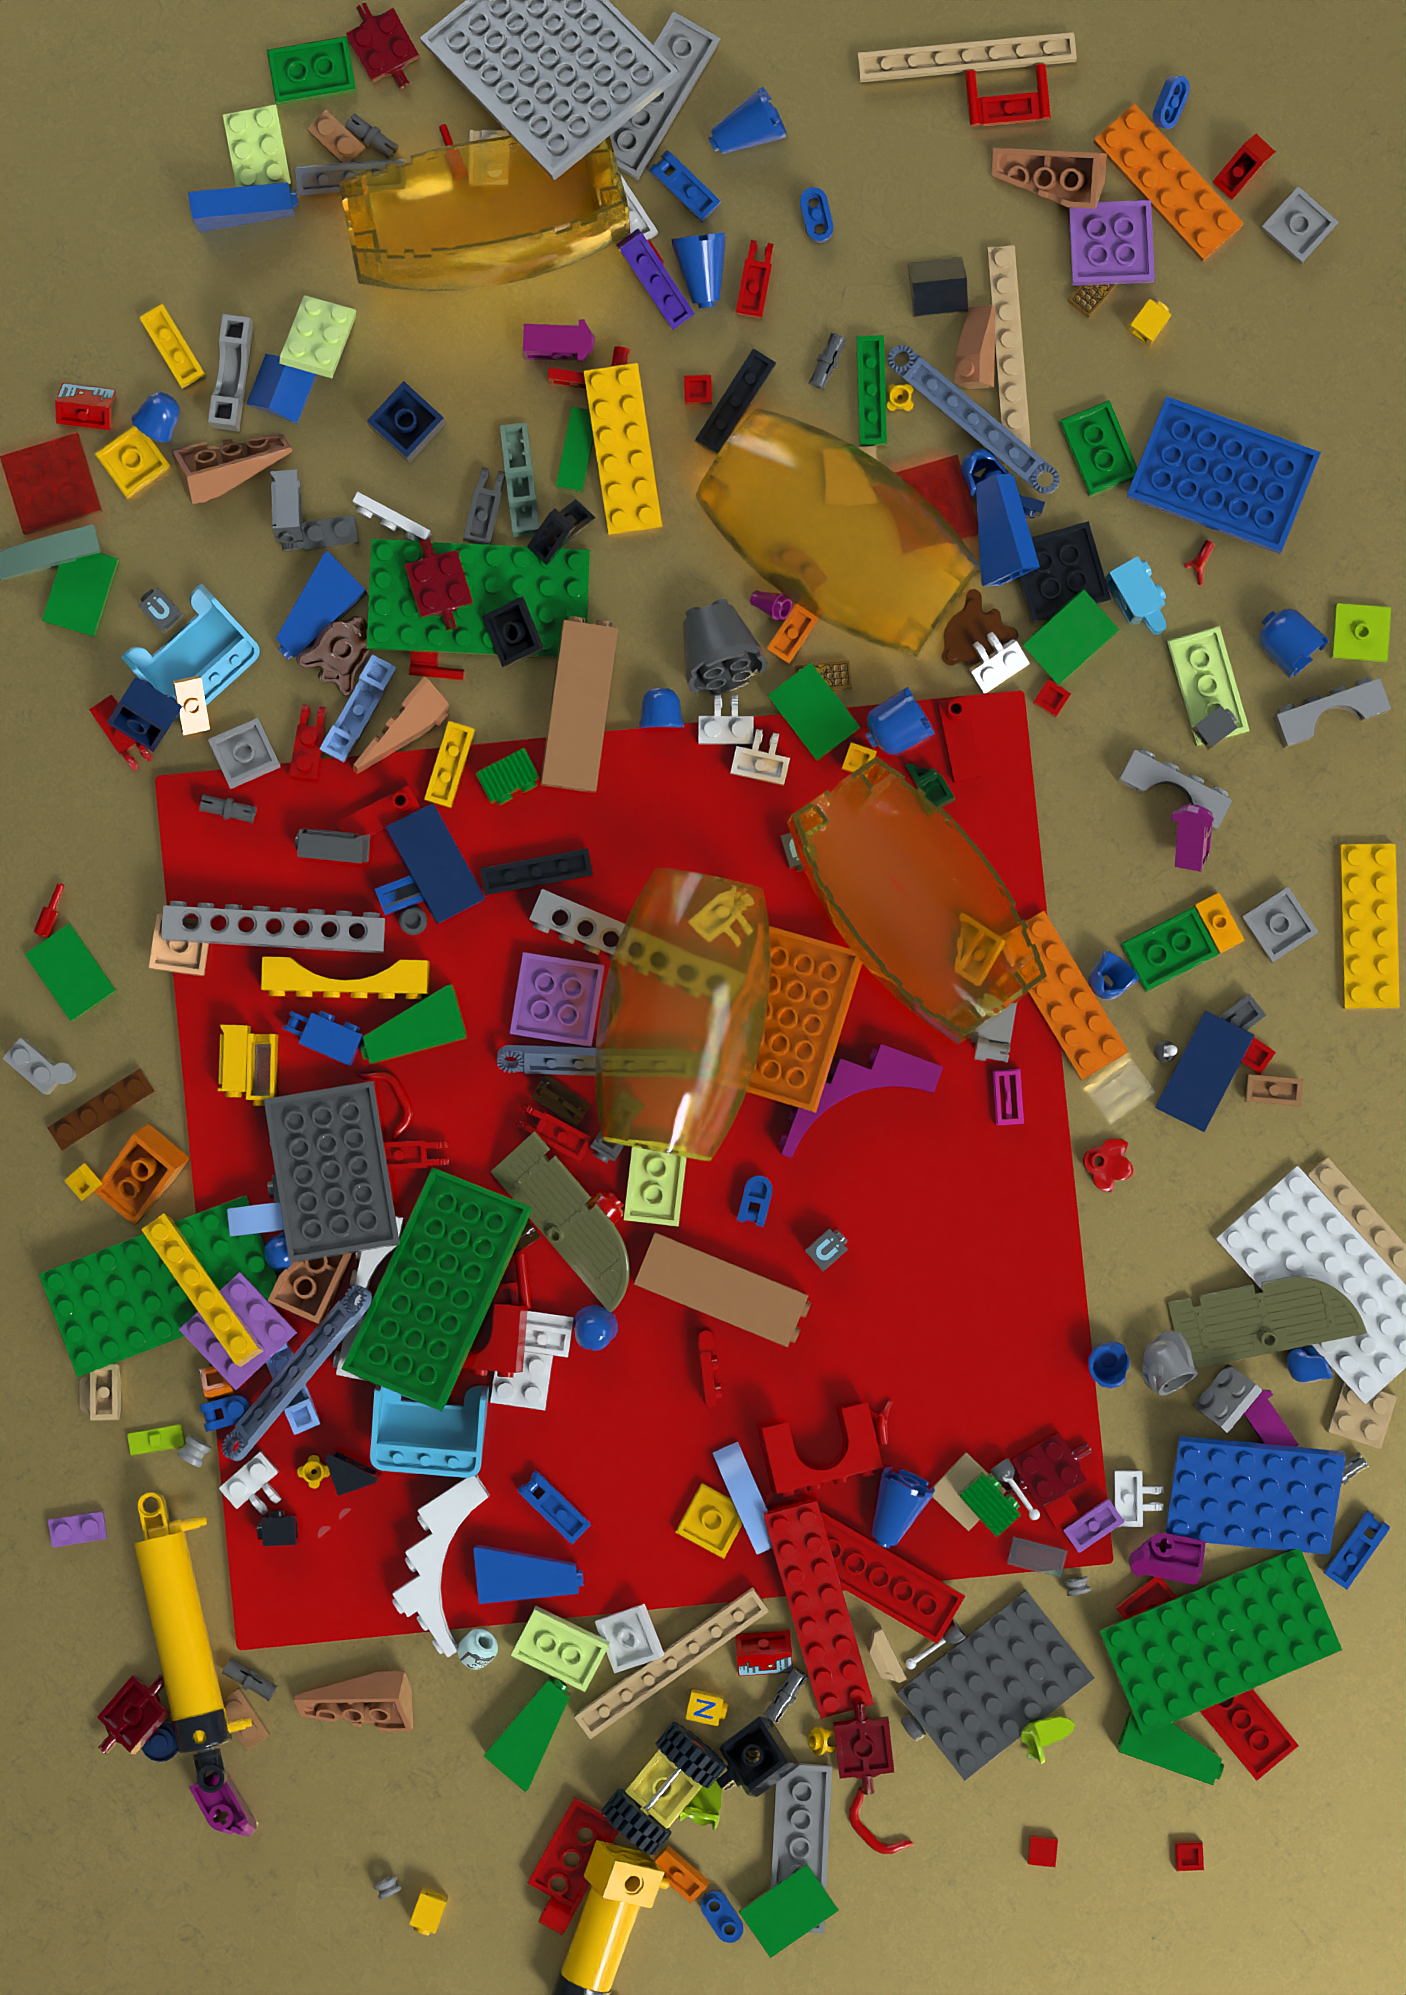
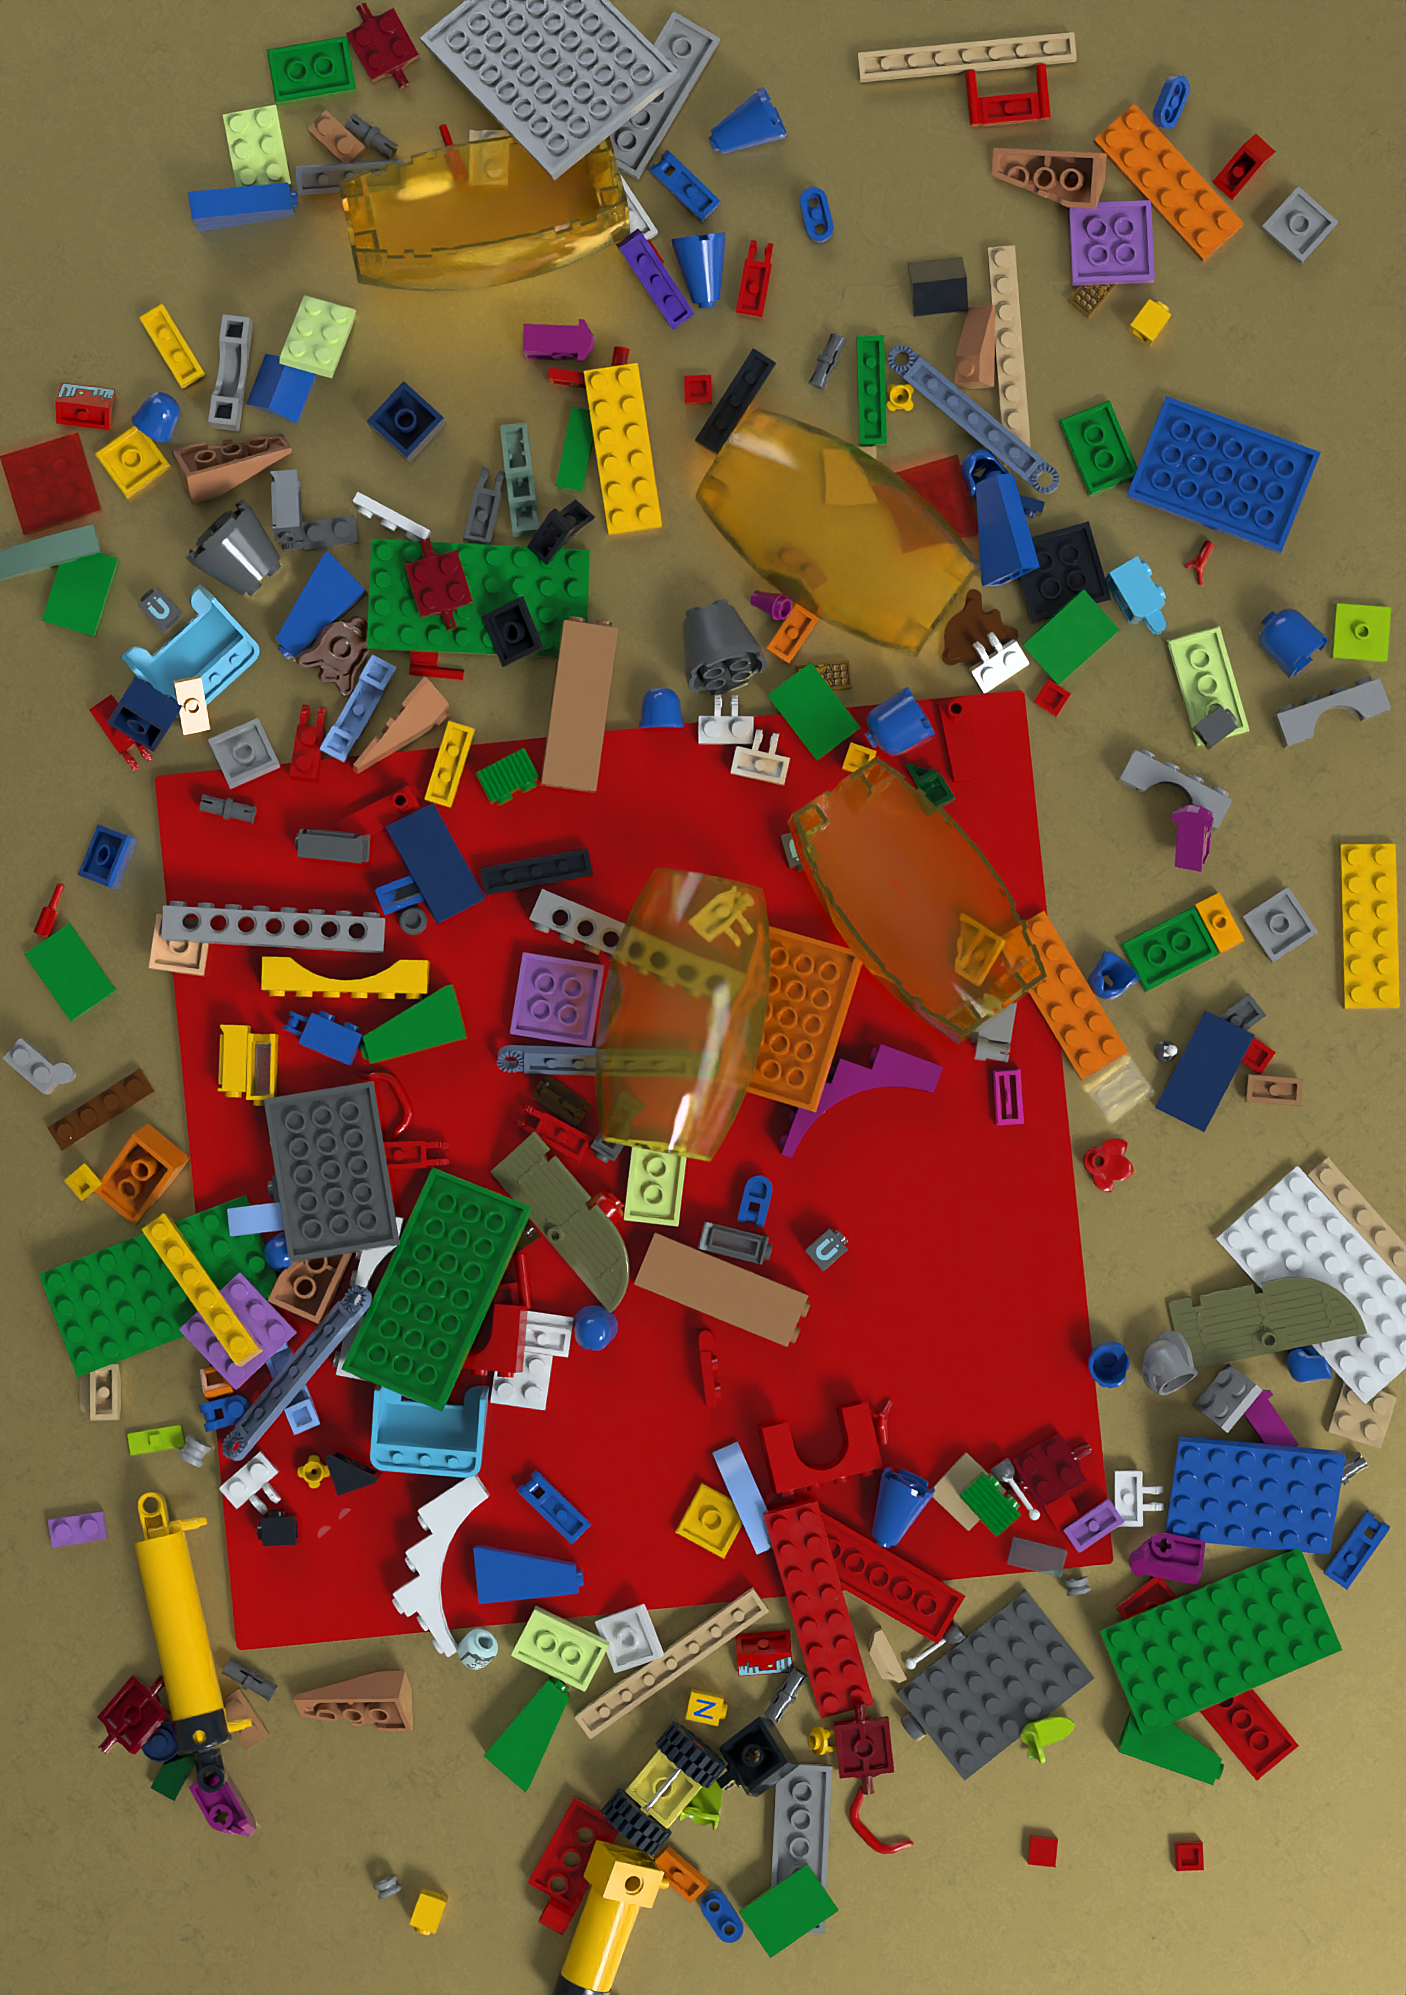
none -> blue slope [78,824,138,891]
none -> dark green slope [151,1751,198,1801]
none -> dark grey cone [185,499,281,596]
none -> dark grey window [698,1221,773,1265]

